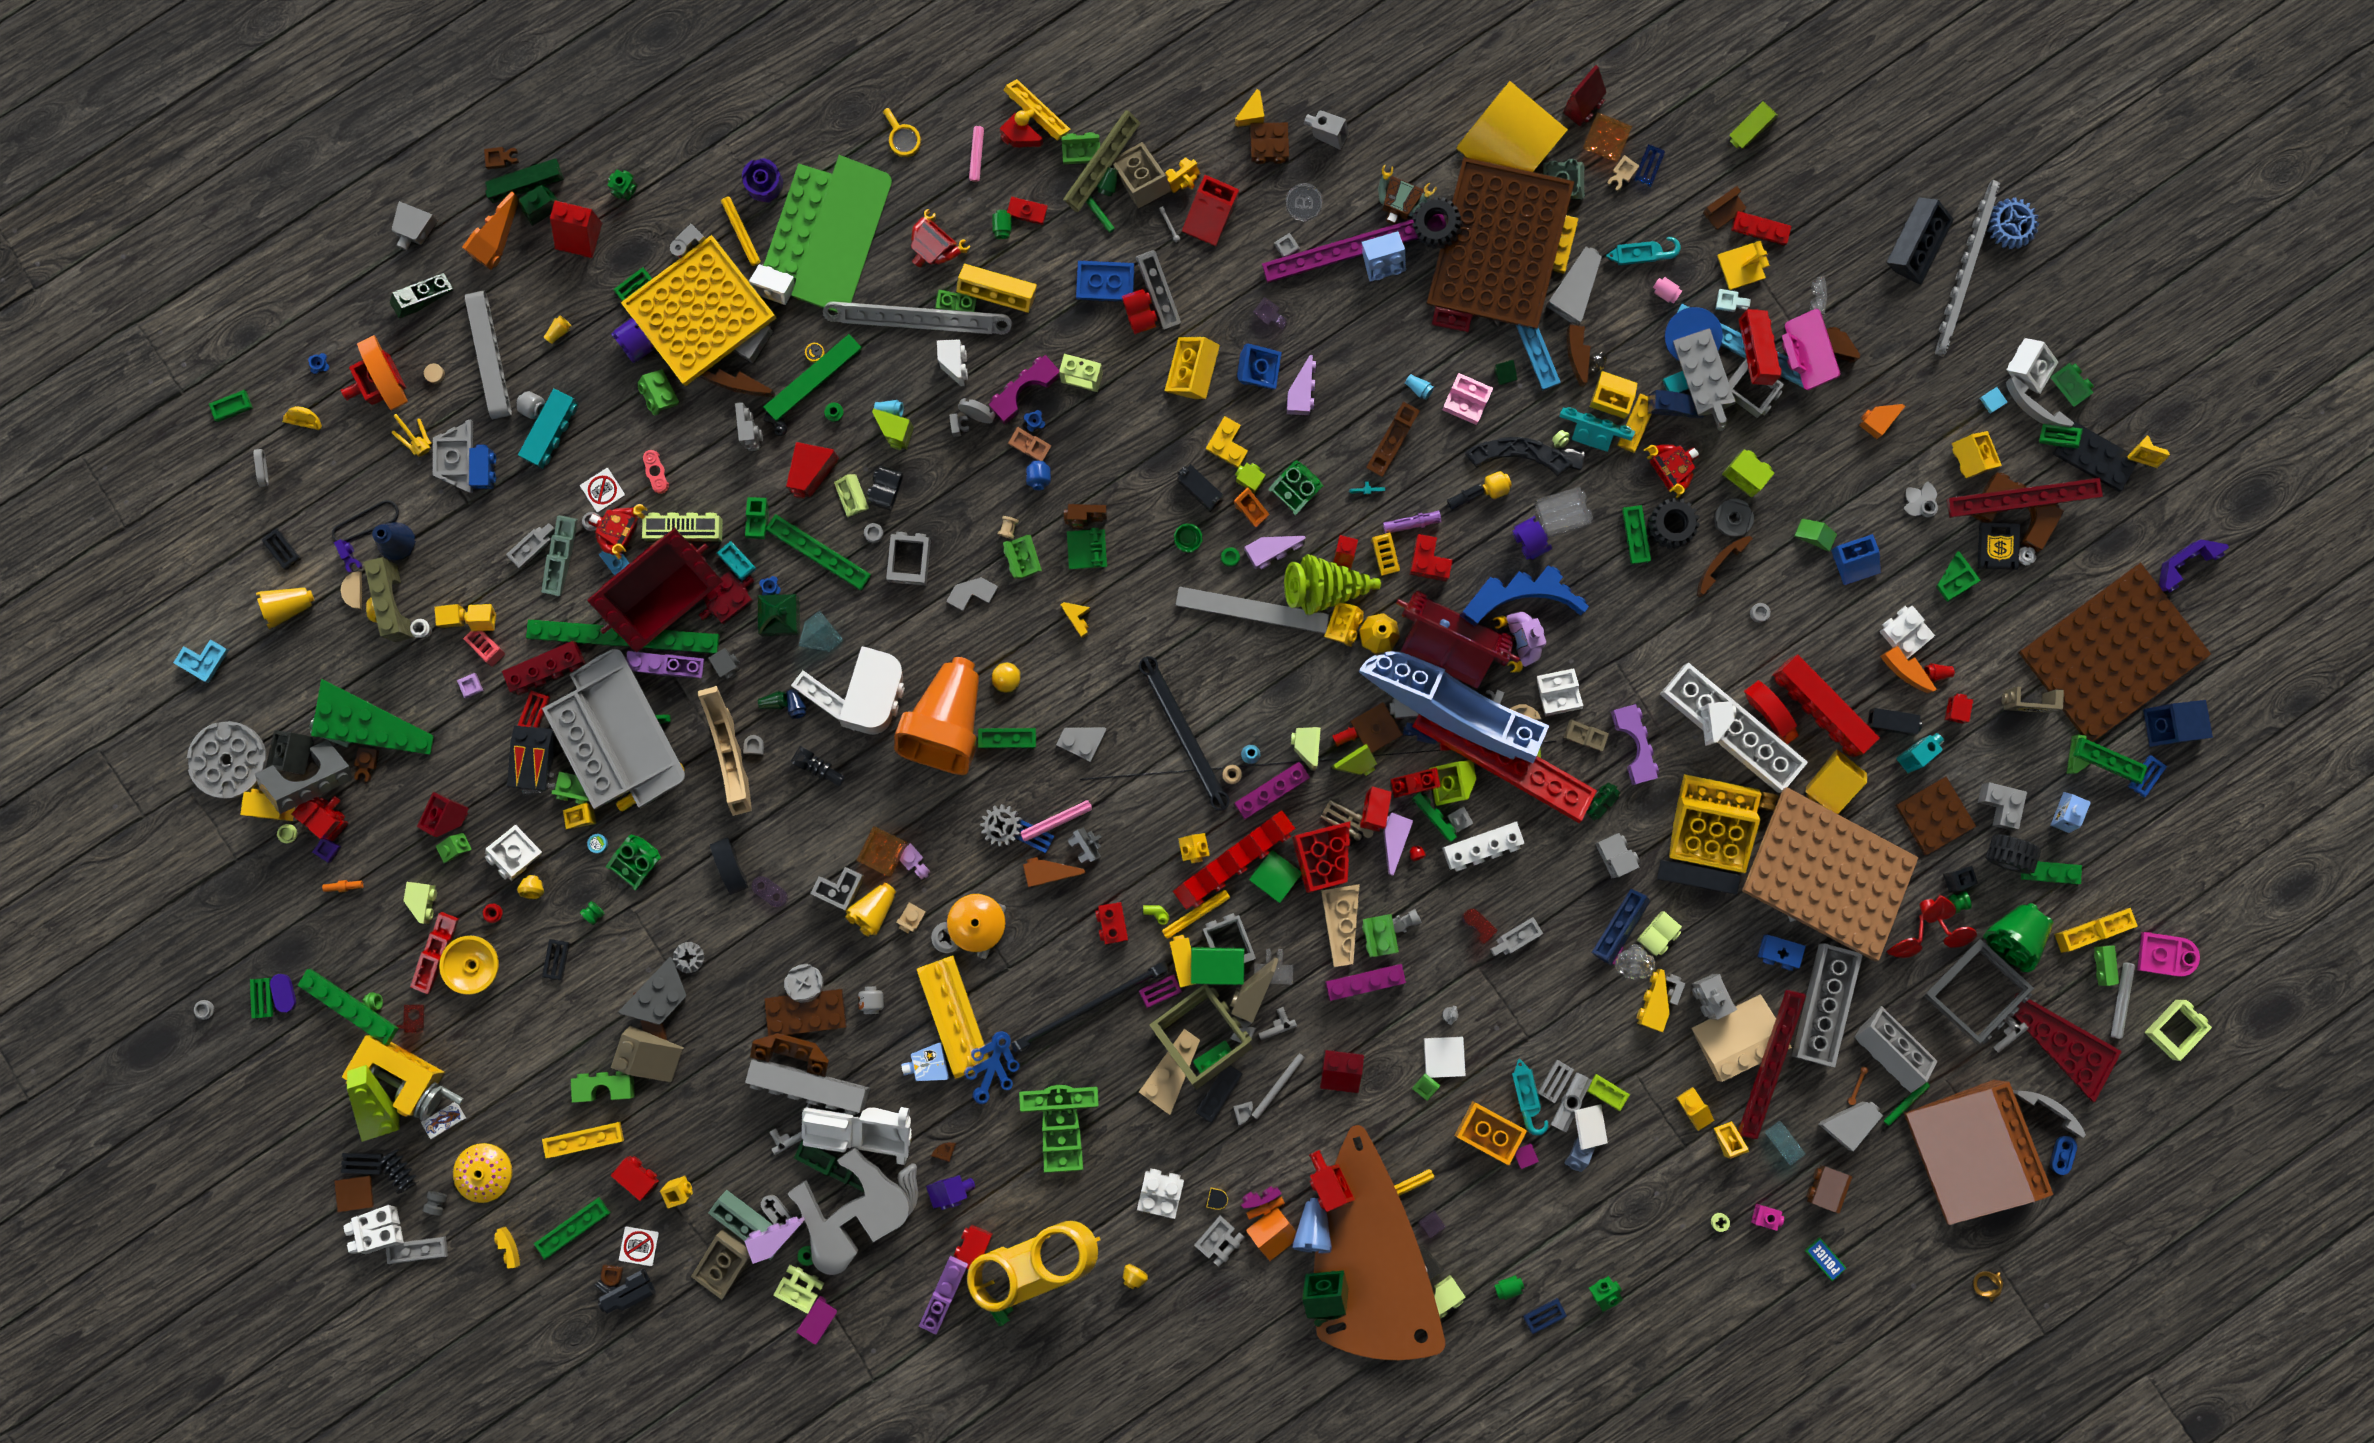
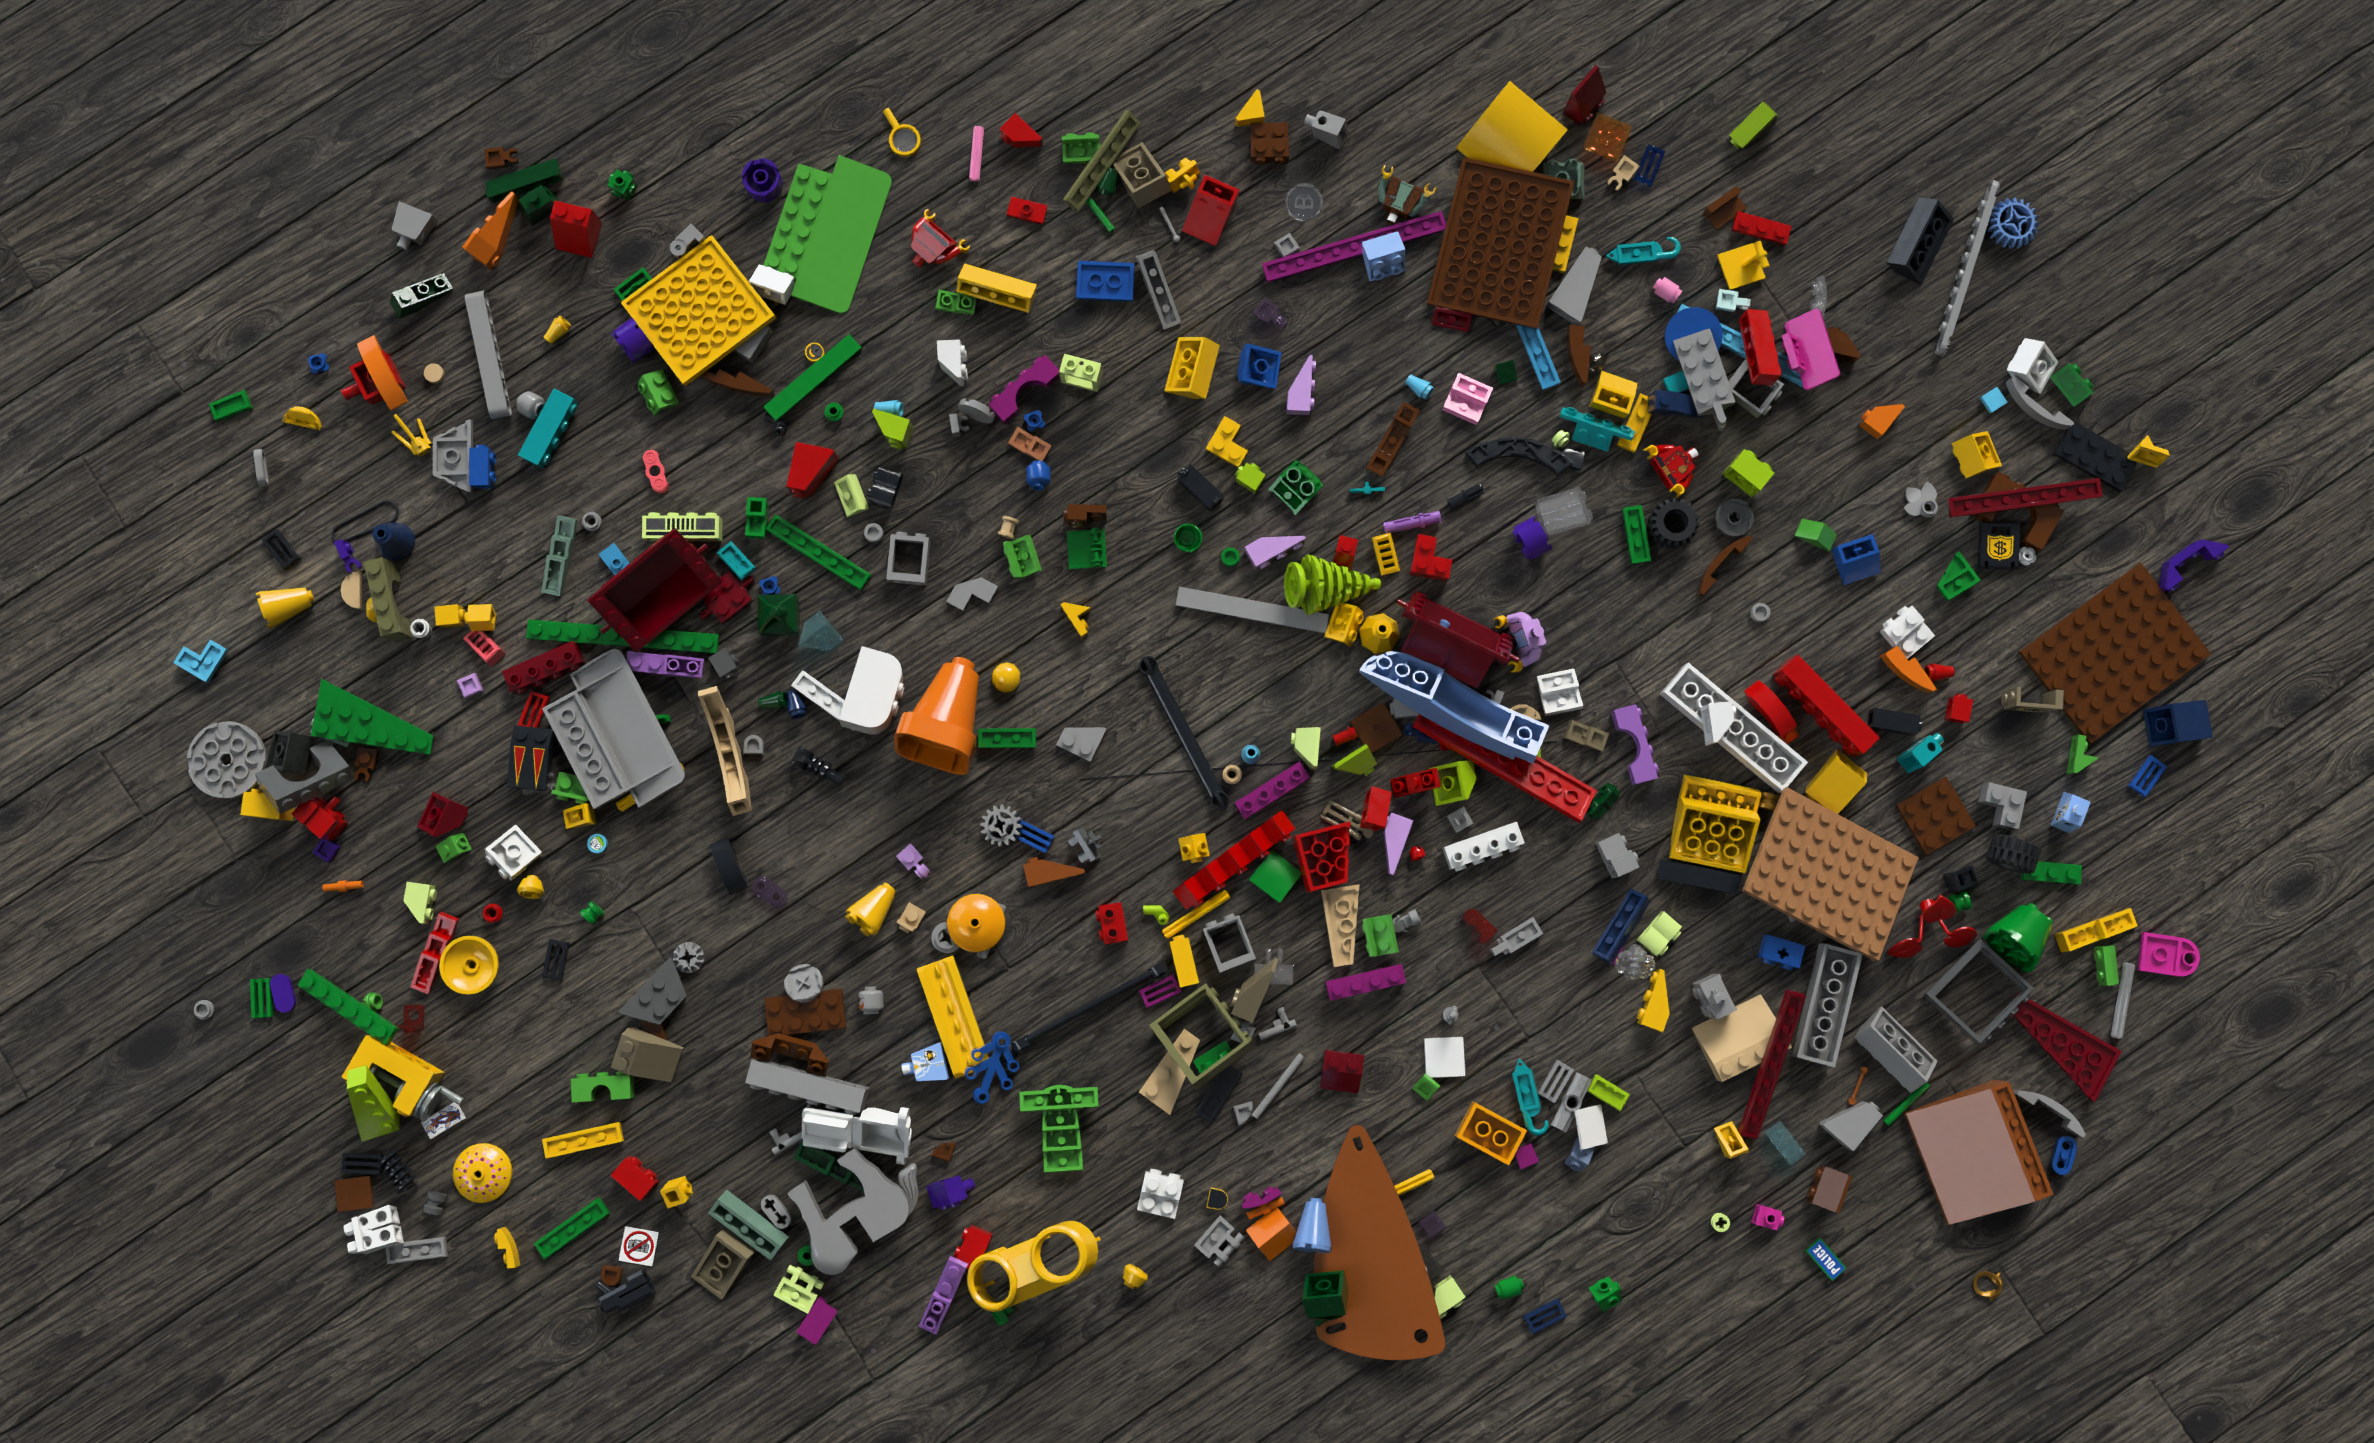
yellowish green plate [277,824,297,843] -> none
light grey hinge [506,523,555,569] -> none
sticker [580,468,625,512] -> none
red torso [589,504,647,559] -> none
green slope [606,834,661,891] -> none
yellow axle [721,197,760,266] -> none
light grey plate [735,403,763,451] -> none
lavender slope [744,1217,805,1264] -> none
light grey brick [810,867,865,911] -> none
light grey plate [823,302,1012,335] -> none
clear orange plate [856,826,908,877] -> none
green brick [992,210,1011,239] -> none
yellow plate [1003,79,1071,141] -> none
bright pink axle [1021,801,1092,841] -> none
red brick [1121,289,1158,334] -> none
green piece [1191,947,1244,985] -> none
orange slope [1234,488,1270,527] -> none
red brick [1309,1150,1355,1212] -> none
green plate [1412,793,1457,842] -> none
black tyre [1413,196,1462,249] -> none
blue arch [1460,565,1589,627] -> none
yellow head [1482,471,1512,499] -> none
light grey bracket [1665,974,1685,1005] -> none
yellow slope [1676,1087,1714,1131] -> none
light grey hose [1994,1015,2029,1053] -> none
green tile [2039,424,2083,449] -> none
green tile [2073,738,2147,784] -> none
yellowish green window [2144,1000,2212,1061] -> none

